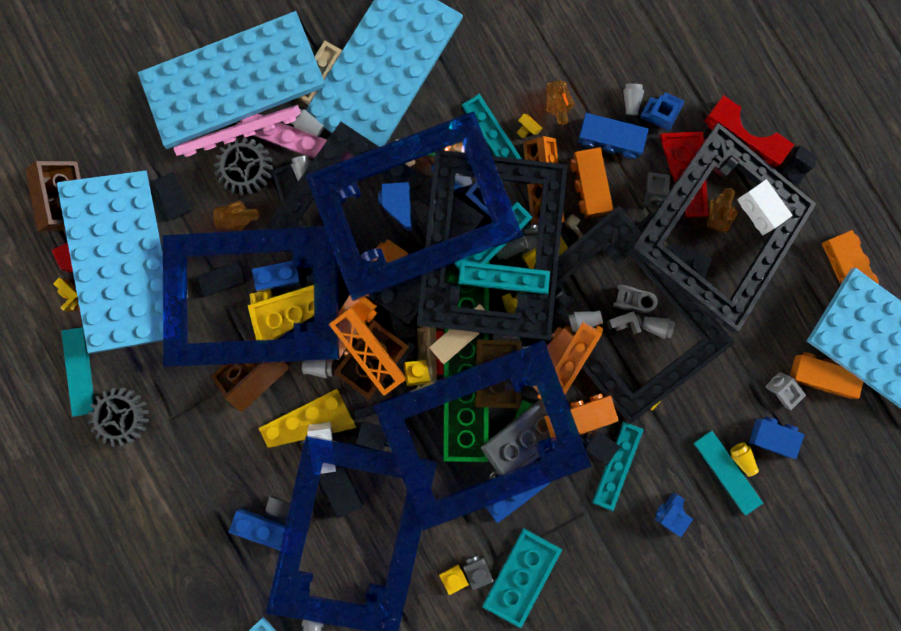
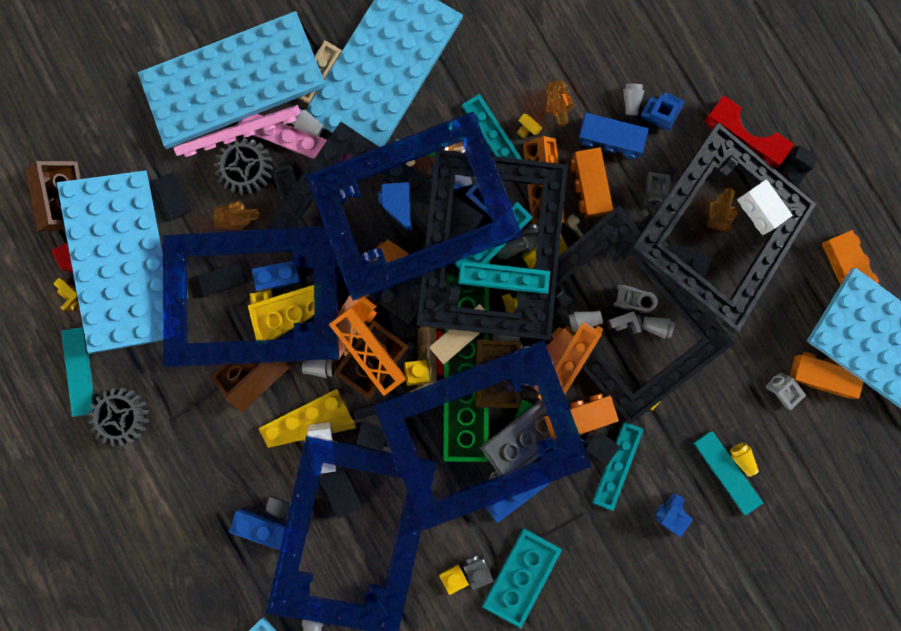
light grey cone [291,155,312,181] -> none
red wing [659,132,708,218] -> none
blue brick [748,416,805,459] -> none

